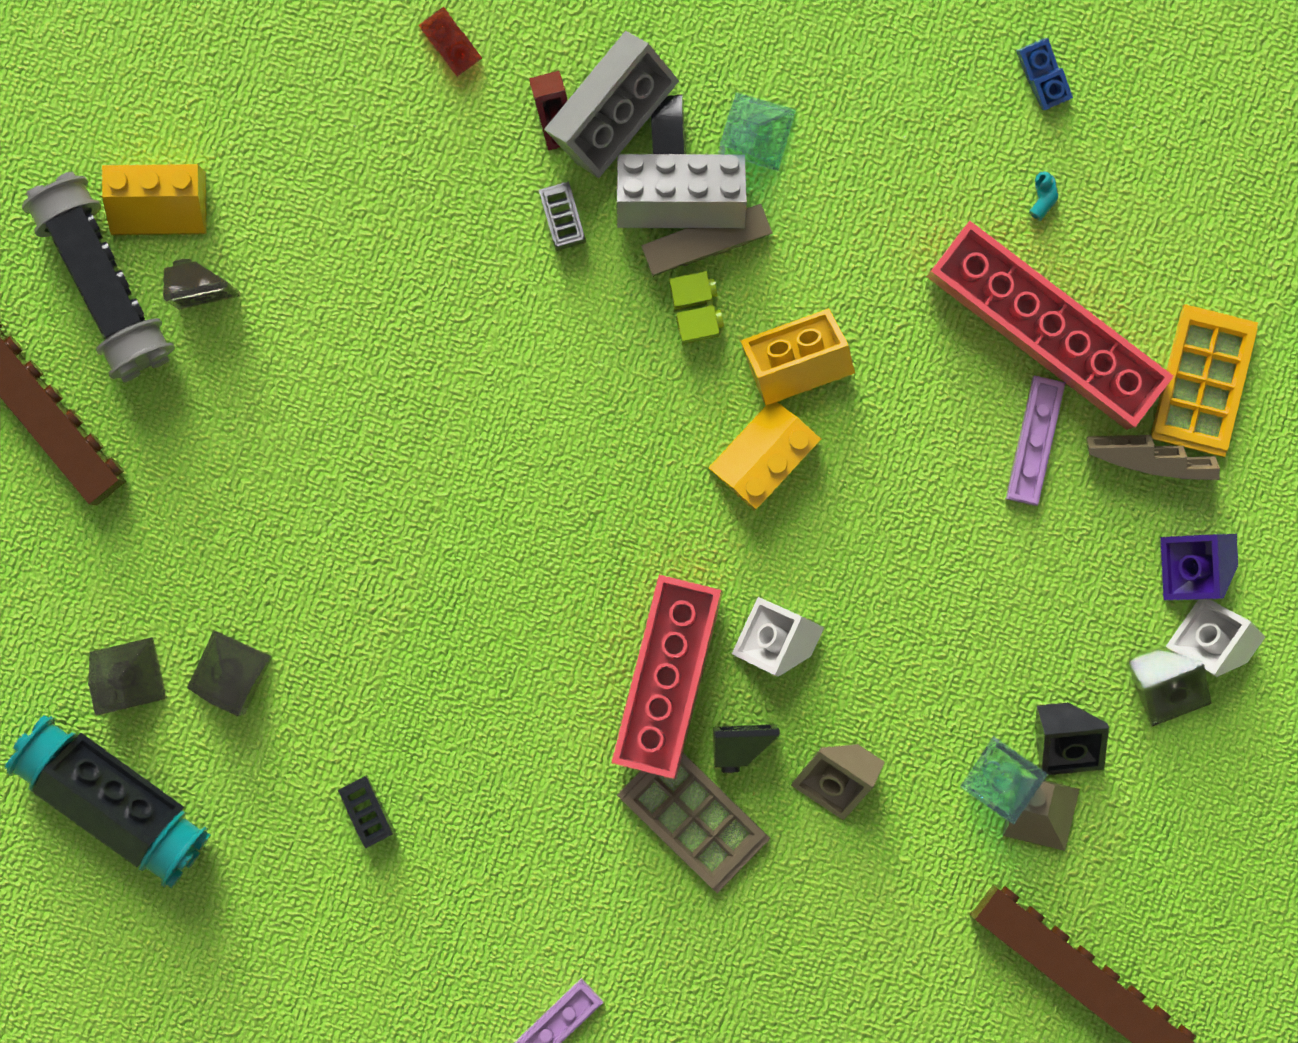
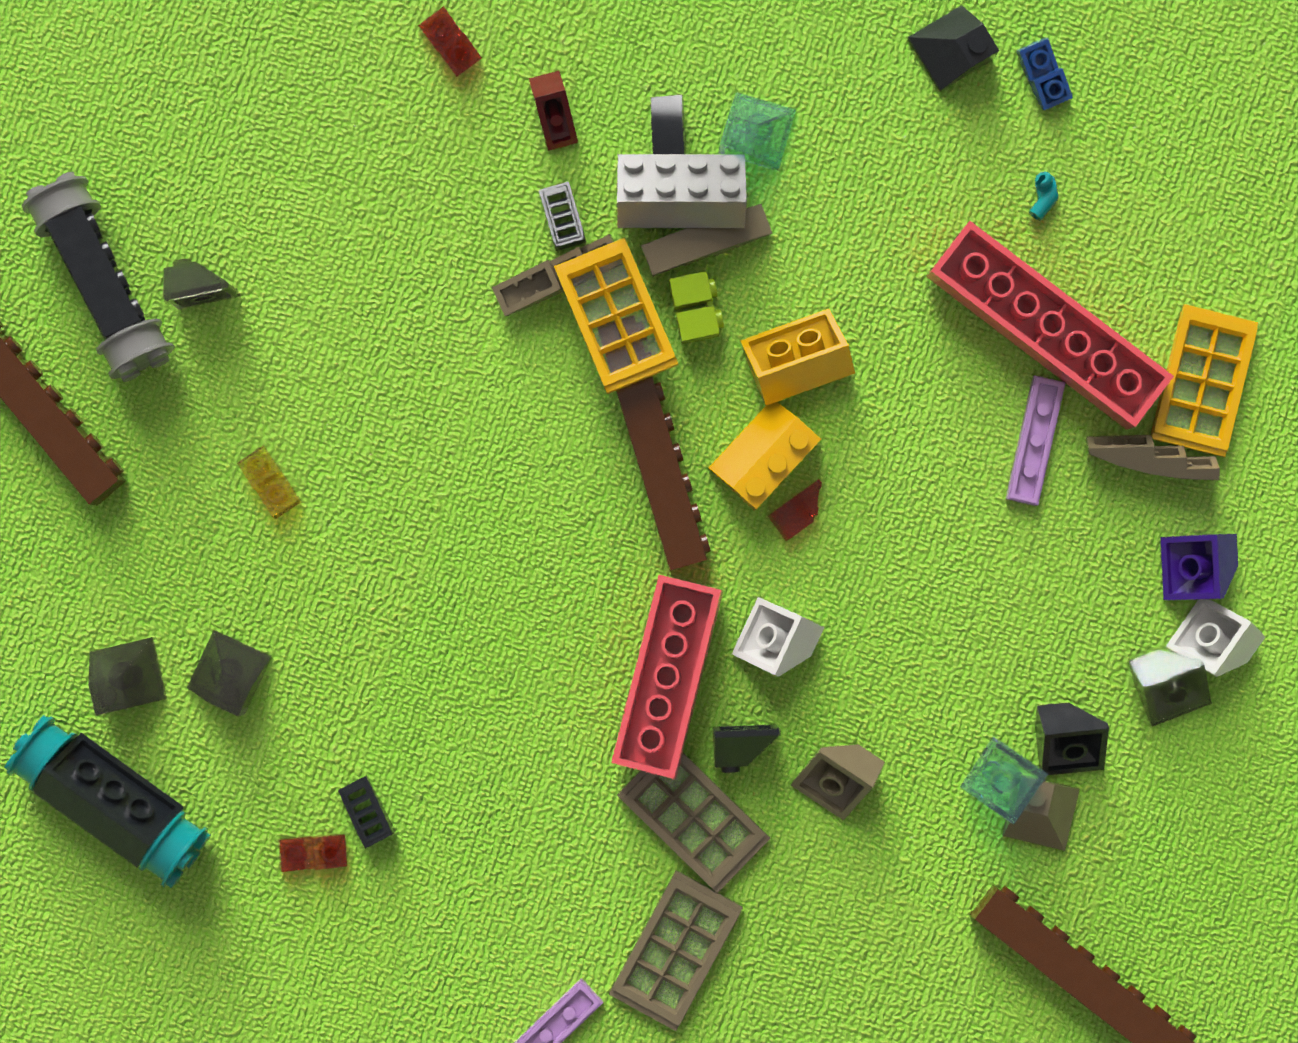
yellow slope [102,164,206,235] -> none
light grey brick [544,31,679,178] -> none
none -> clear yellow slope [237,445,302,519]
none -> clear red slope [278,834,347,872]
none -> dark tan slope [492,234,623,316]
none -> yellow piece [554,237,678,394]
none -> reddish brown brick [597,315,711,571]
none -> dark tan piece [609,870,743,1031]
none -> clear red slope [768,479,822,541]
none -> black slope [907,5,999,92]

